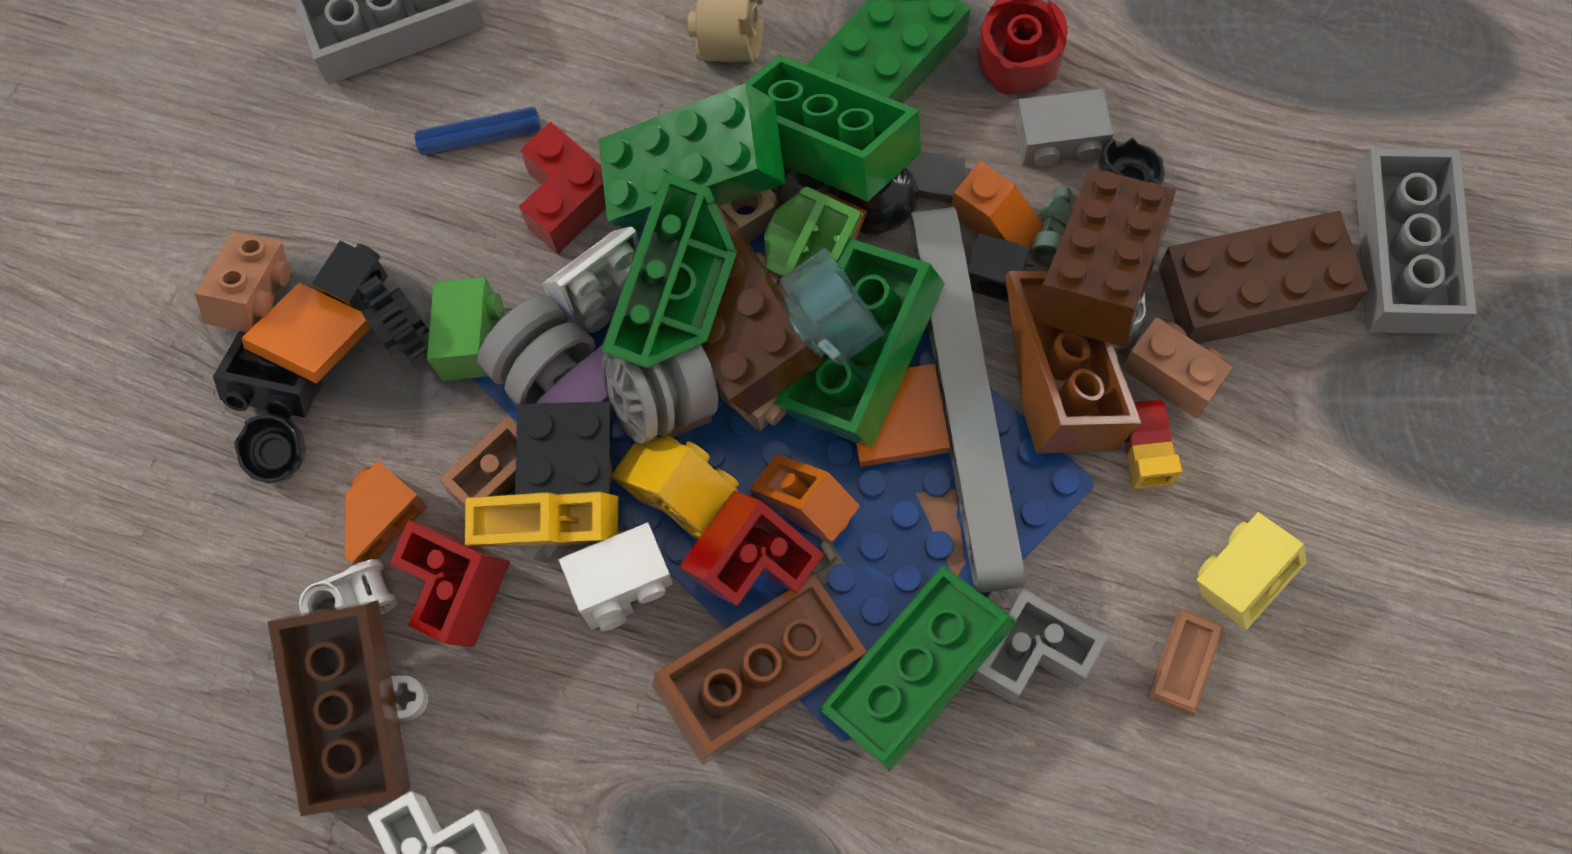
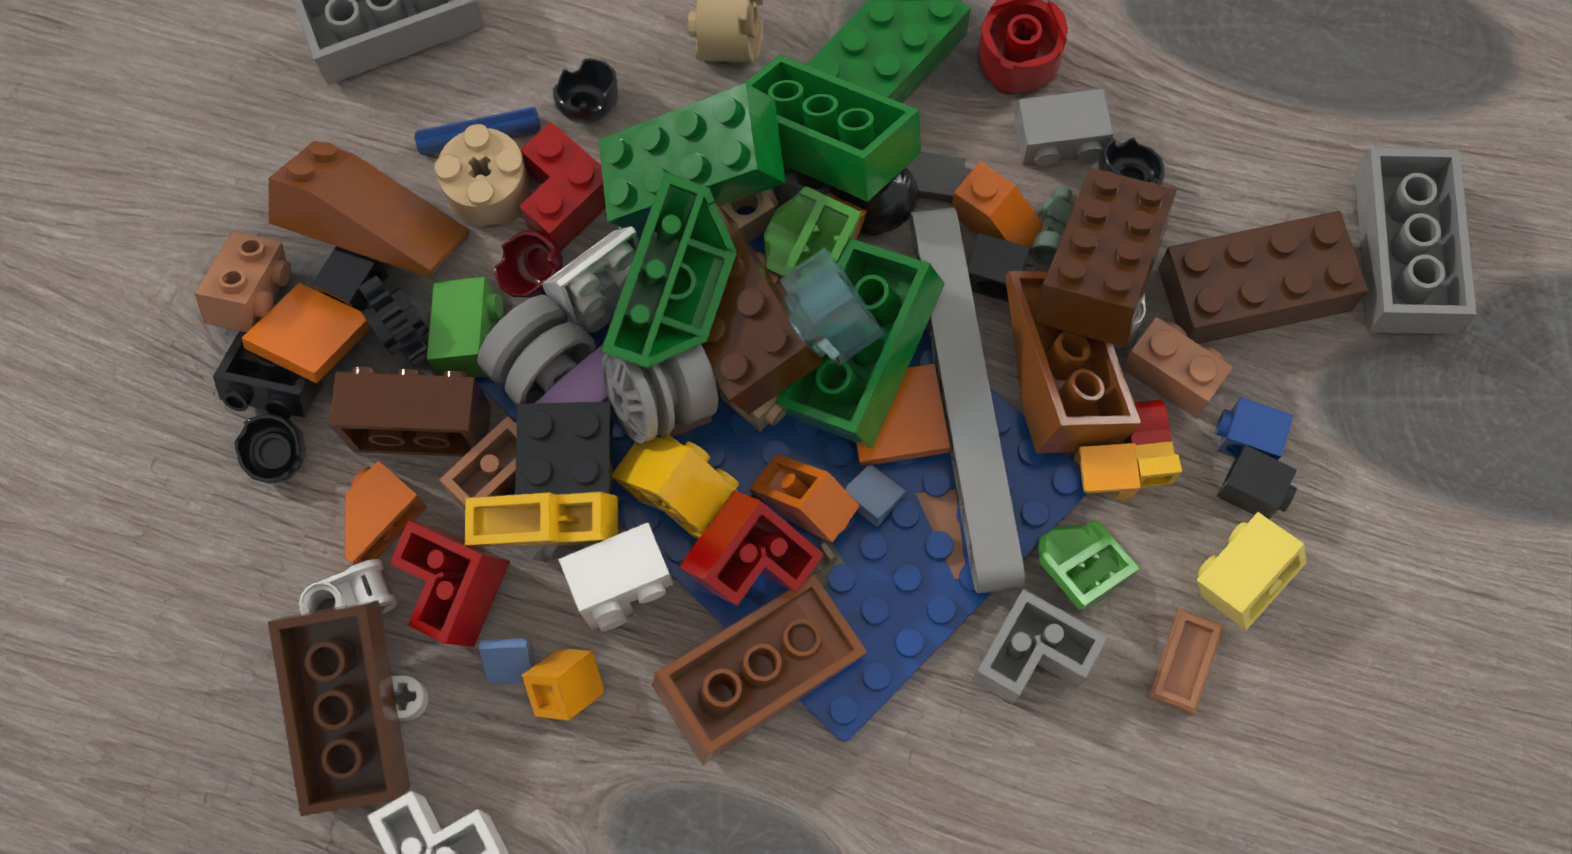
green tile [818,565,1016,771] -> none
none -> dark orange slope [269,141,469,278]
none -> reddish brown brick [329,367,491,457]
none -> tan brick [434,124,531,228]
none -> medium blue slope [479,638,534,684]
none -> dark red hair [493,231,563,298]
none -> light orange panel [522,648,604,721]
none -> black hair [553,58,618,123]
none -> sand blue slope [845,464,906,528]
none -> bright green slope [1038,521,1140,611]
none -> light orange panel [1073,443,1141,500]
none -> blue brick [1215,397,1294,460]
none -> black brick [1216,445,1297,519]

